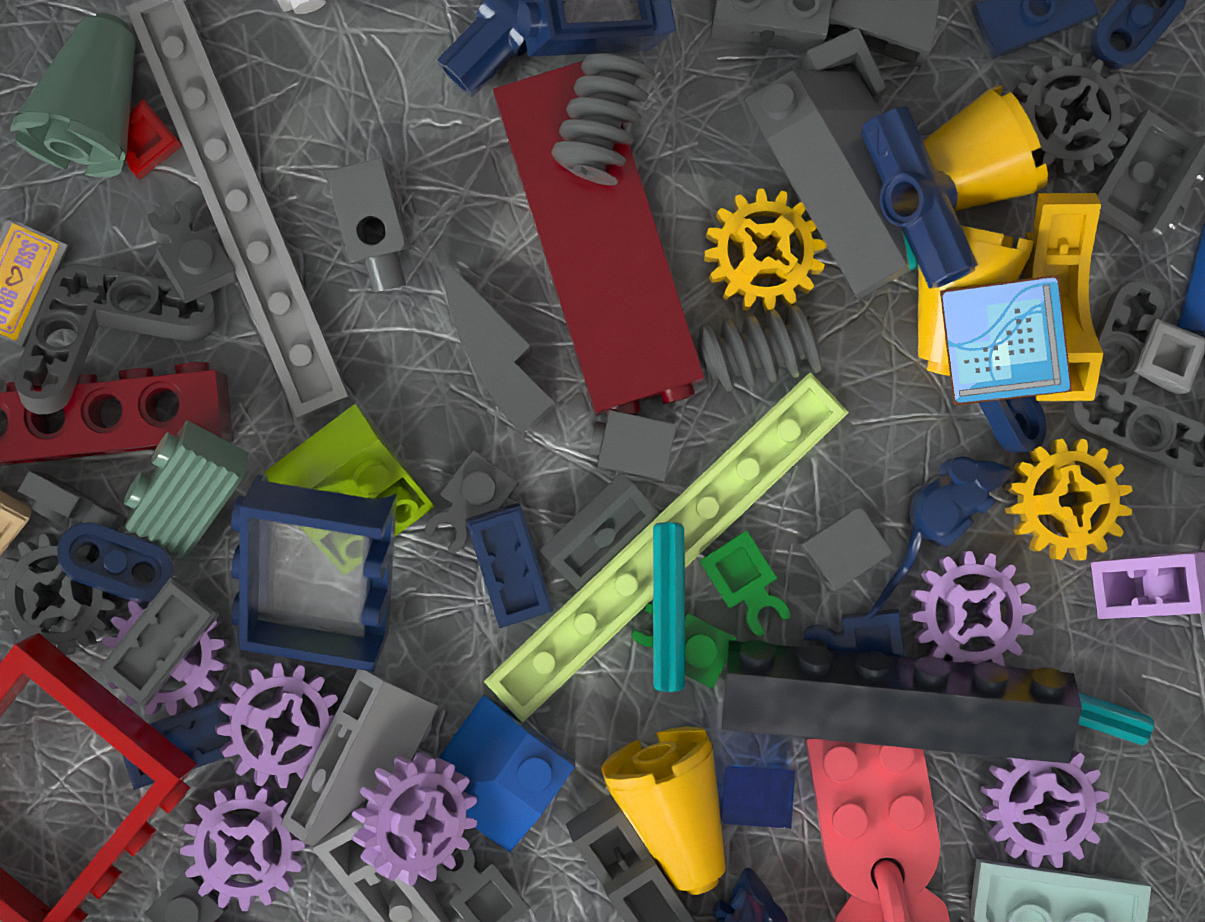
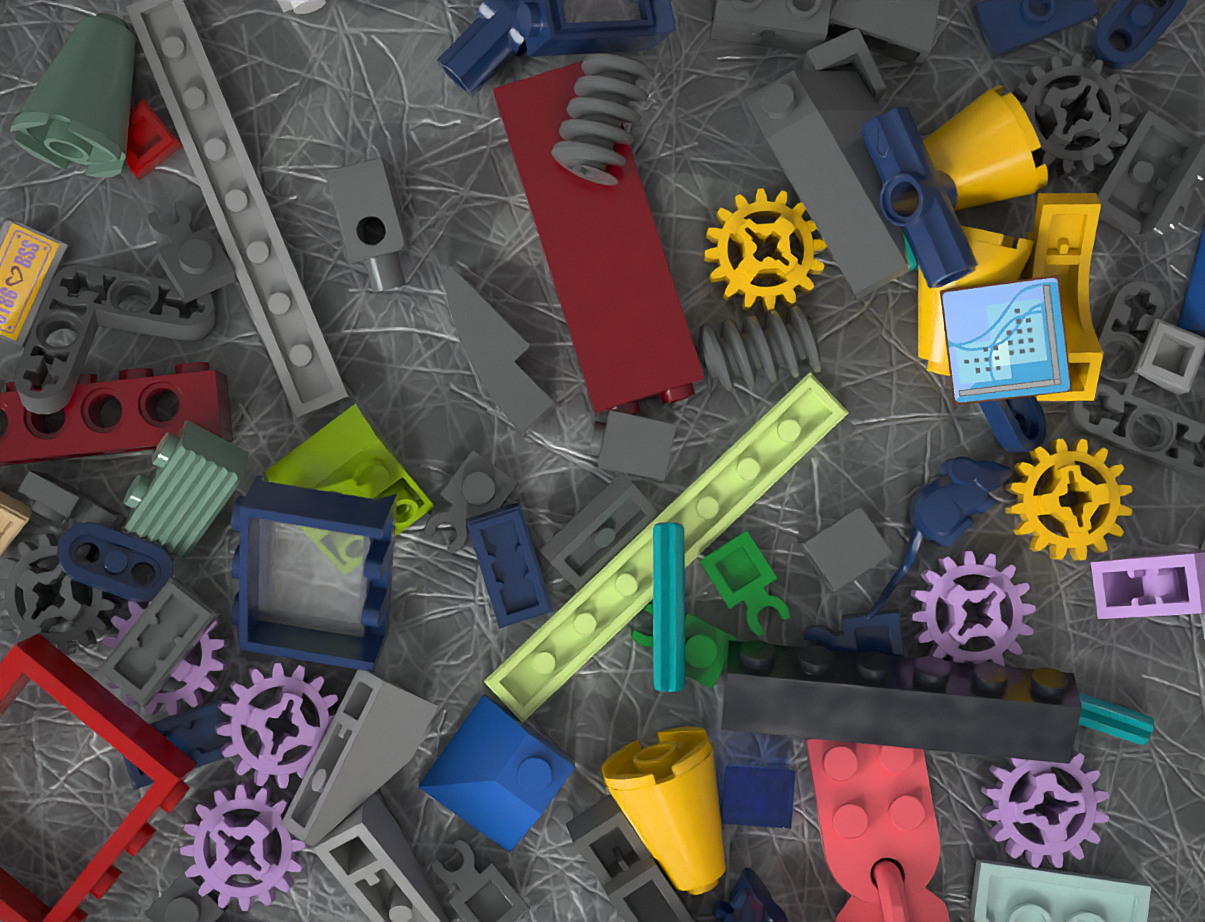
lavender gear [352,753,477,885] -> none

